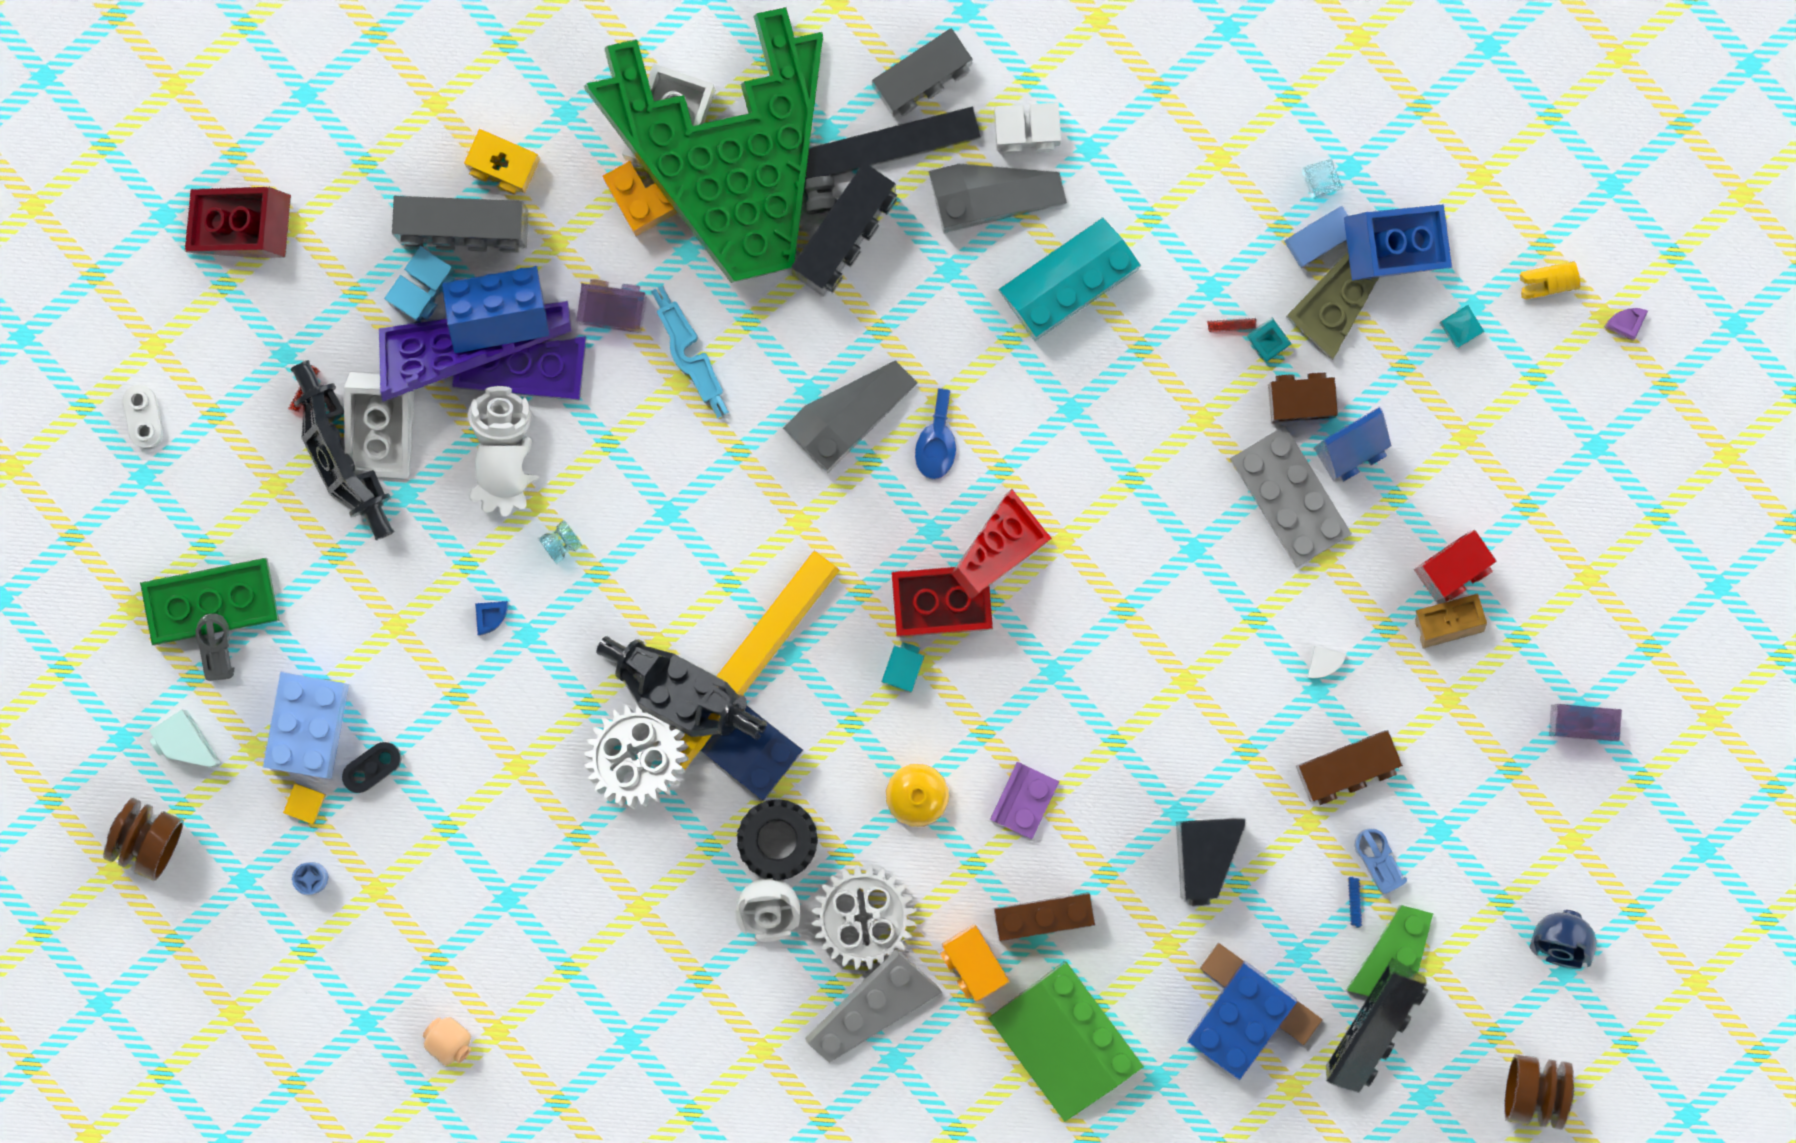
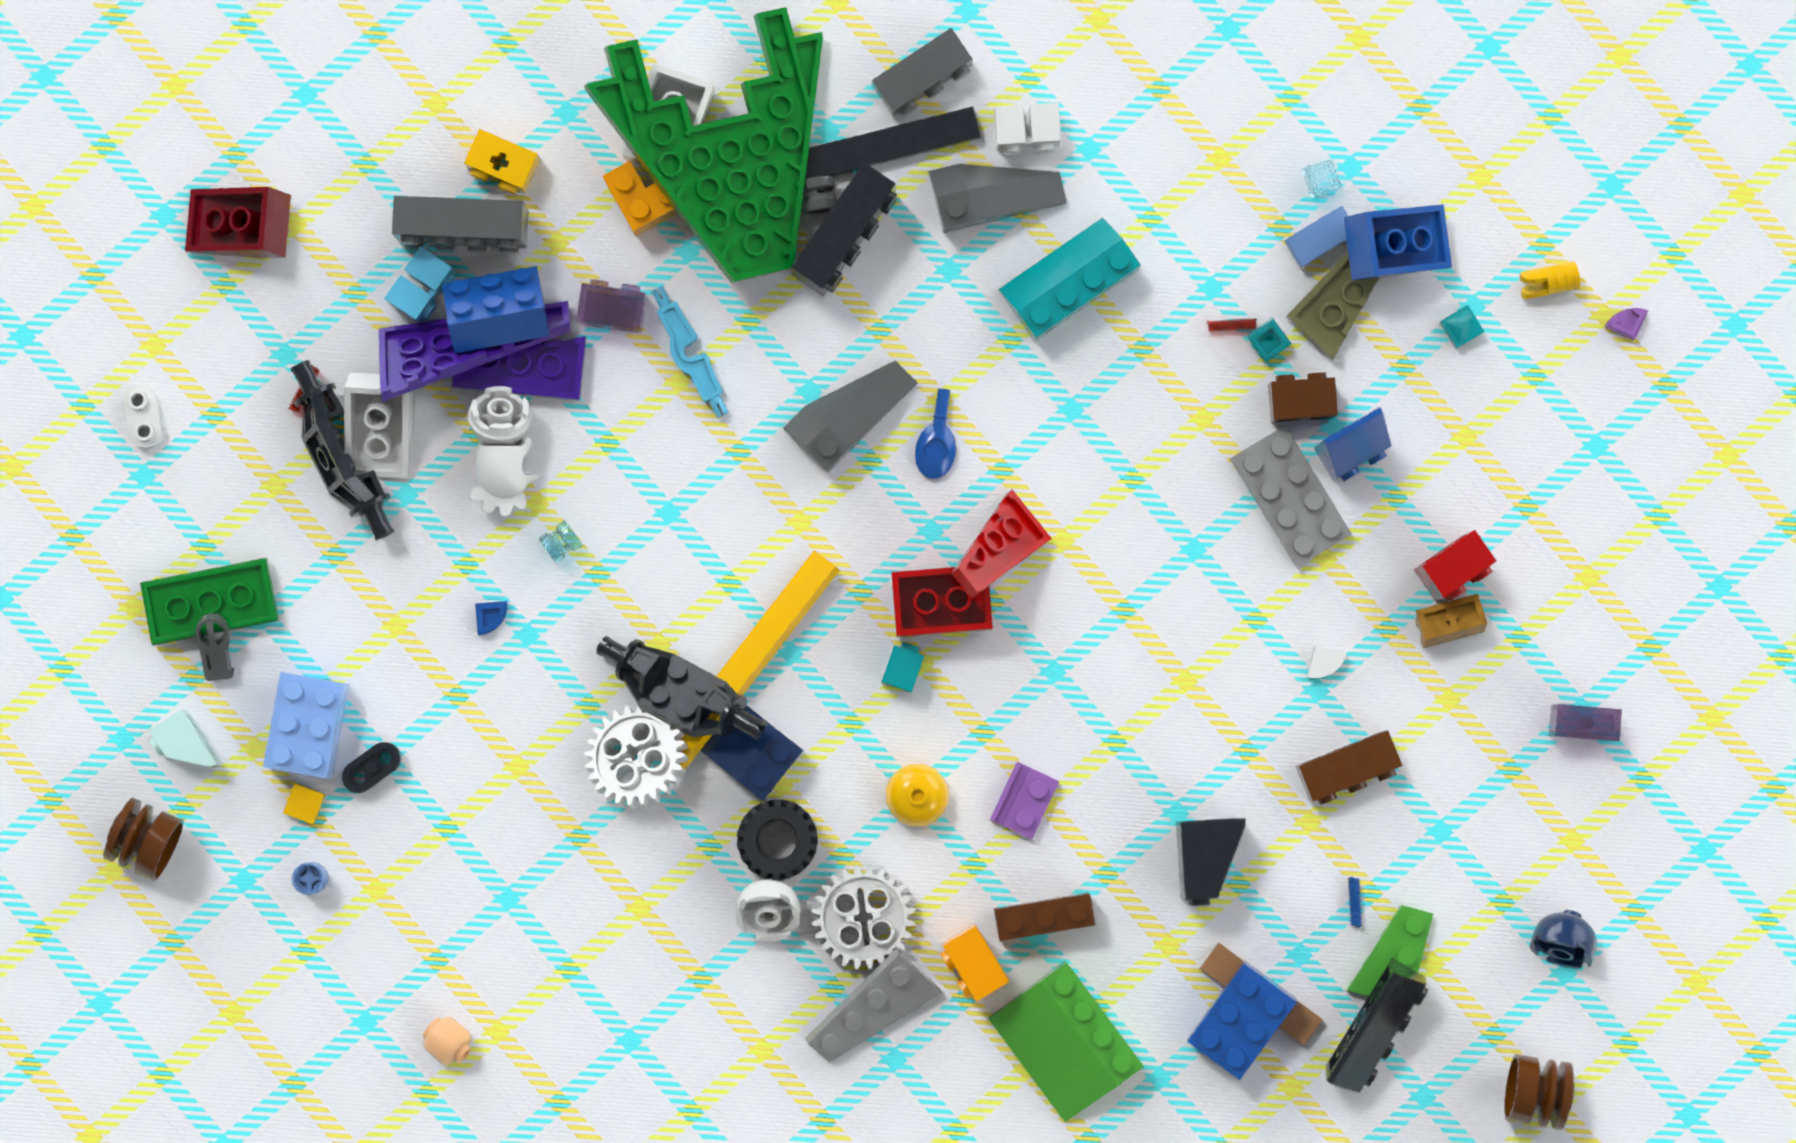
medium blue piece [1354,829,1407,894] -> none

